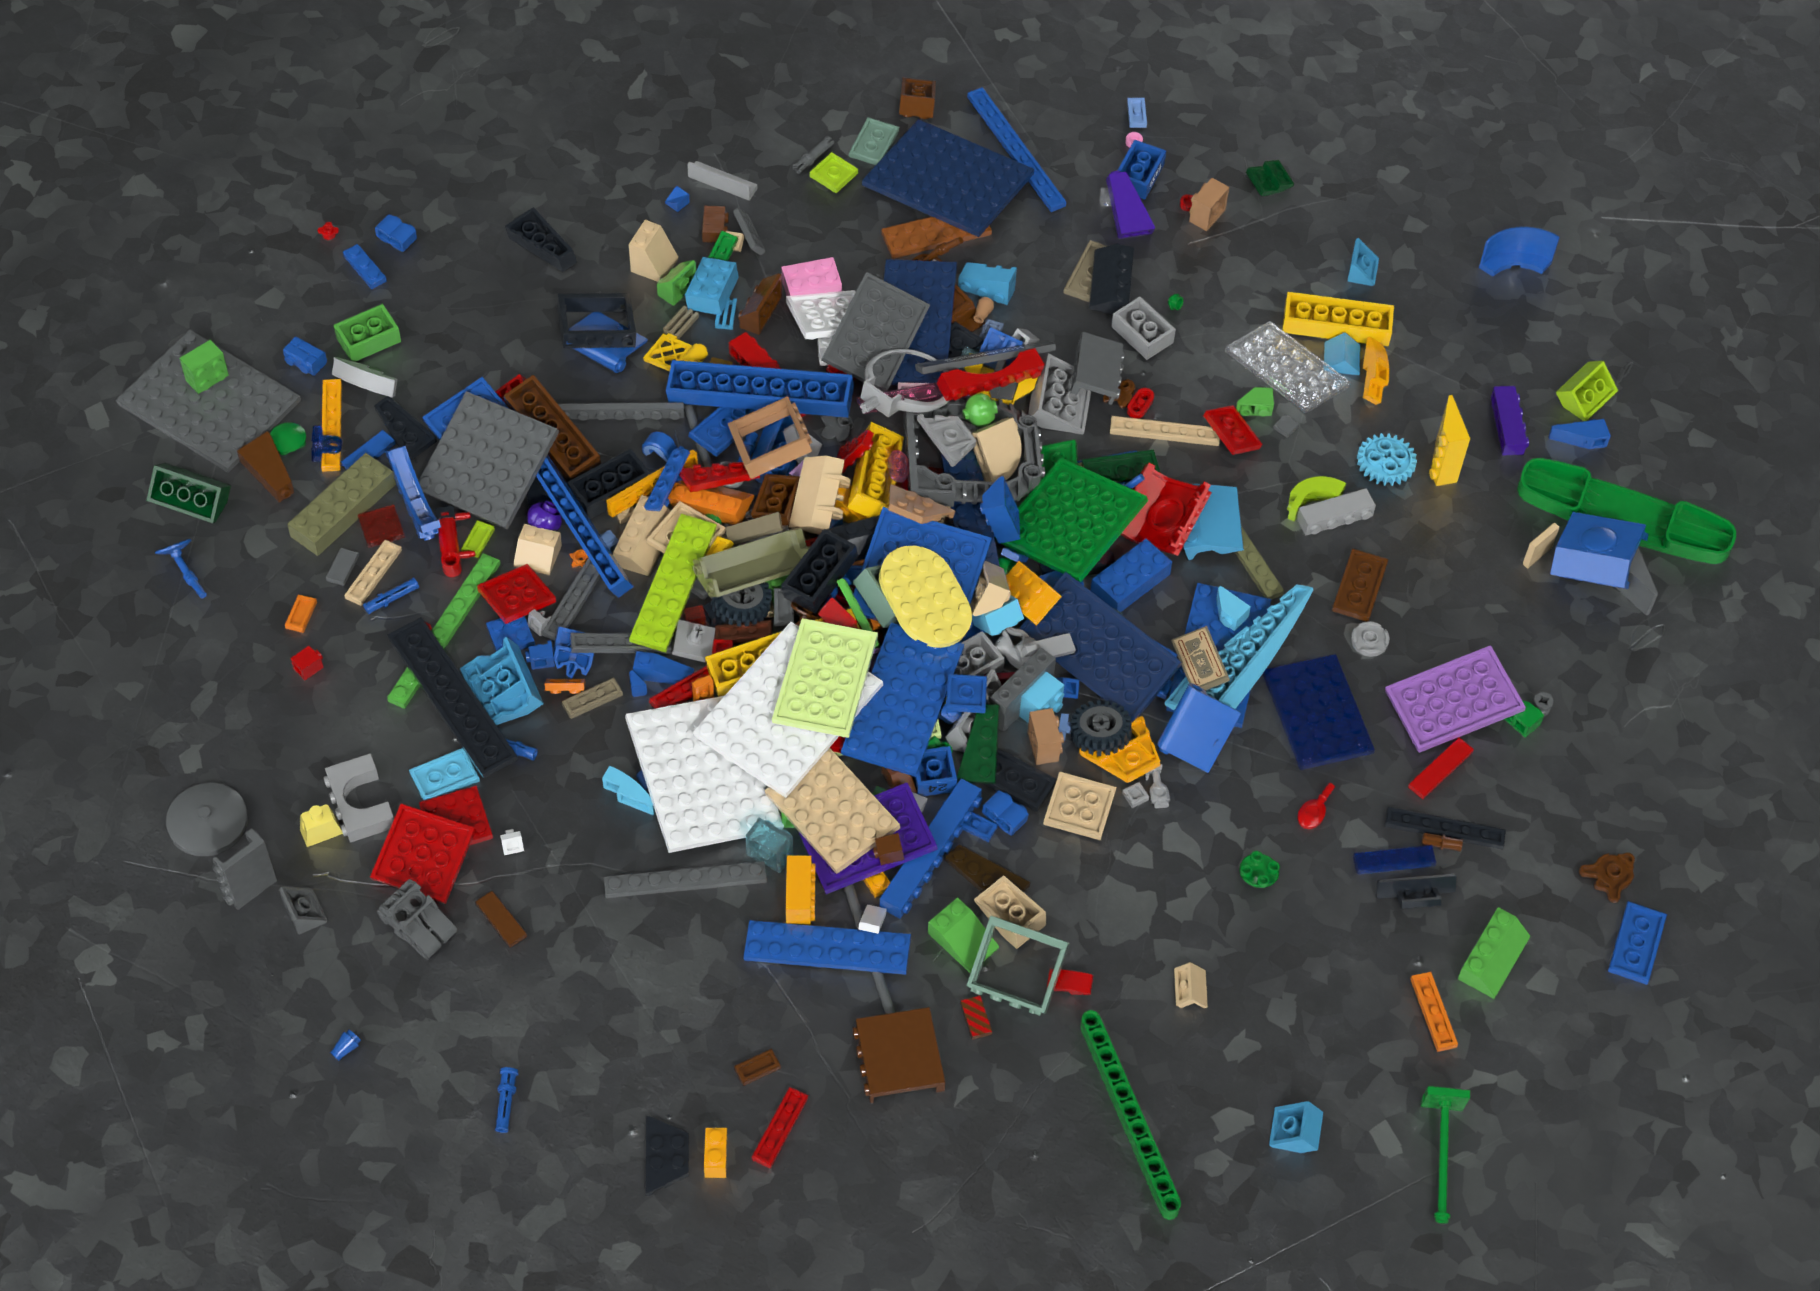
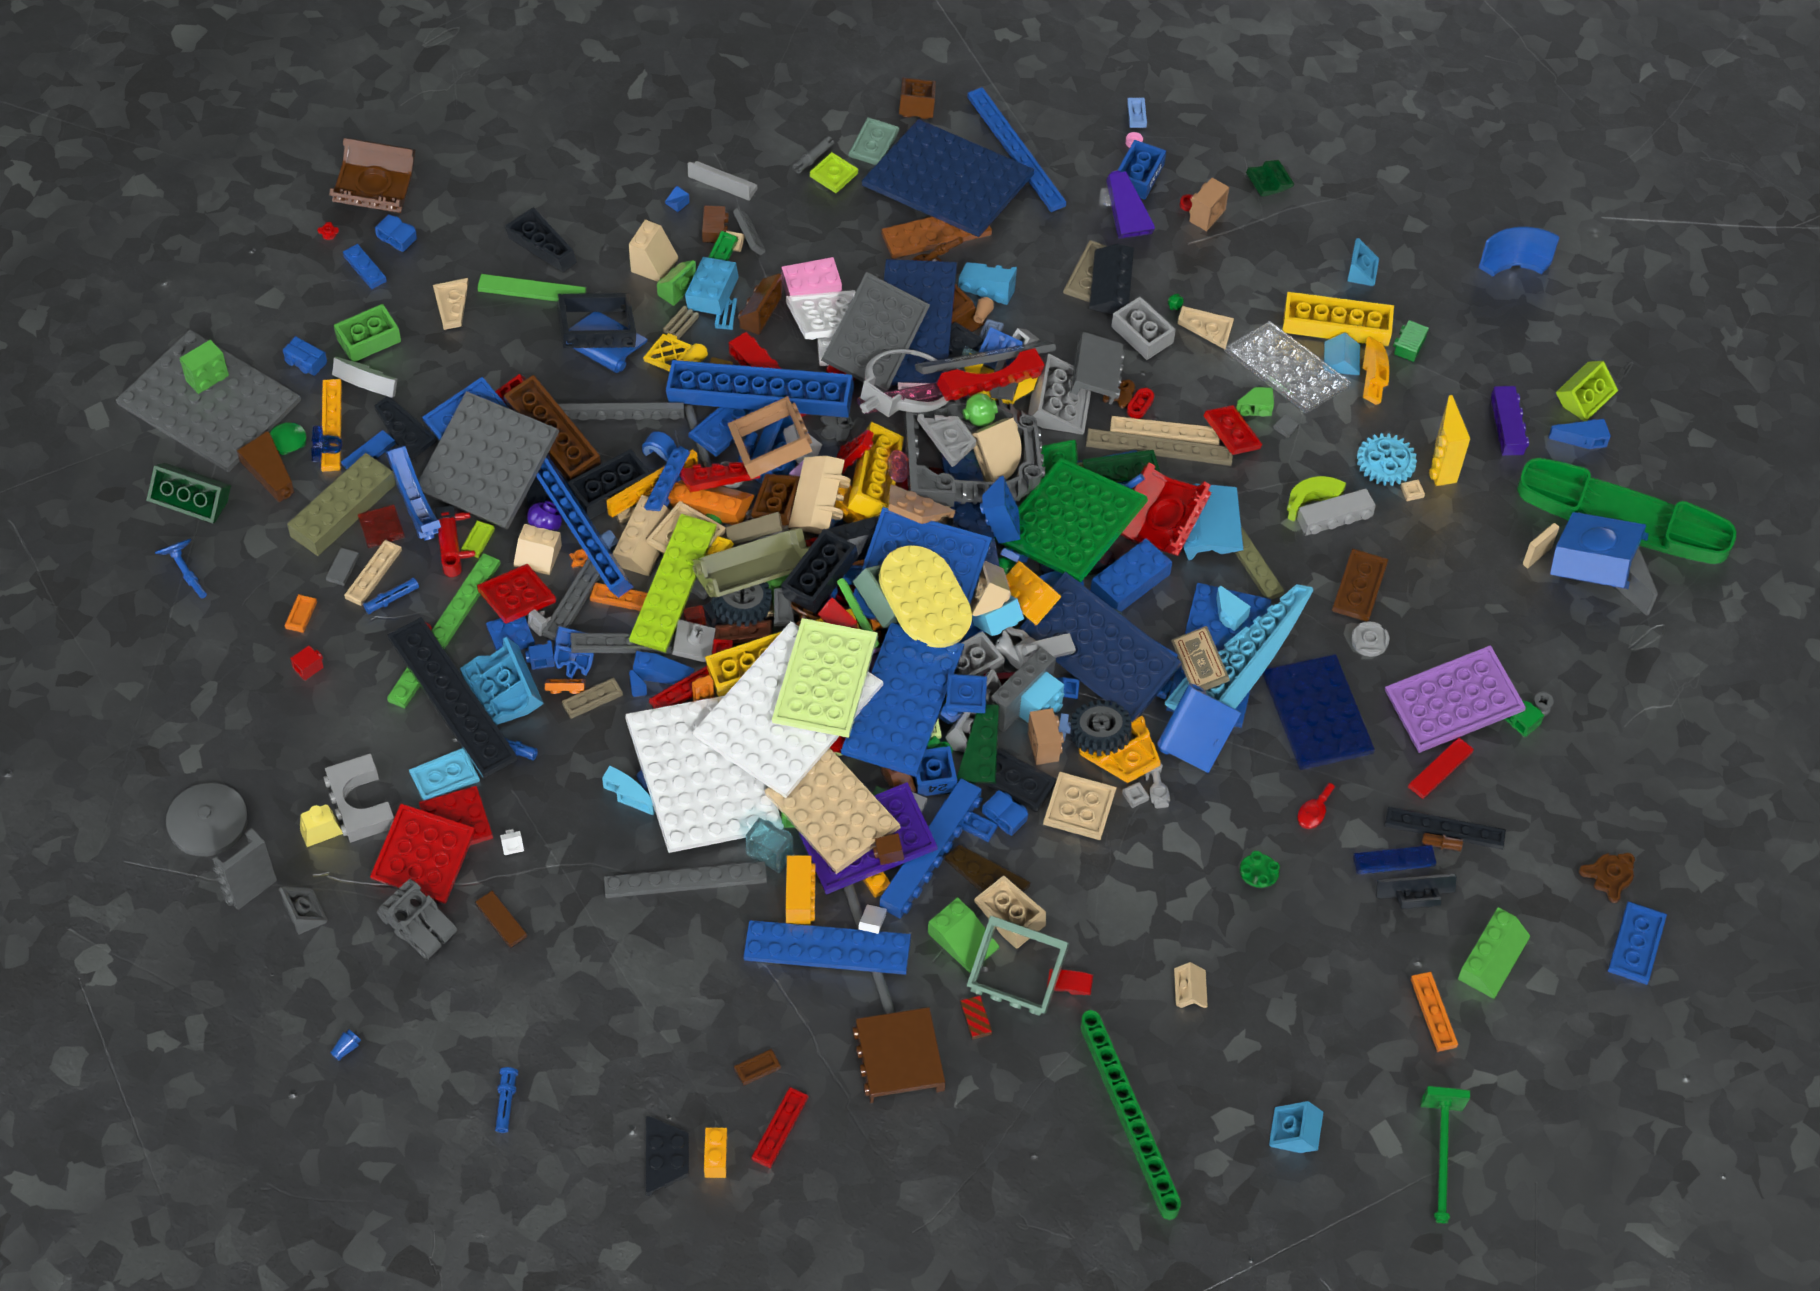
none -> reddish brown panel [329,138,416,213]
none -> tan wing [433,278,469,330]
none -> bright green tile [477,274,586,302]
none -> orange tile [590,582,648,611]
none -> dark tan tile [1086,428,1233,466]
none -> tan wing [1178,306,1234,350]
none -> brick [1393,320,1429,362]
none -> tan tile [1400,480,1425,501]

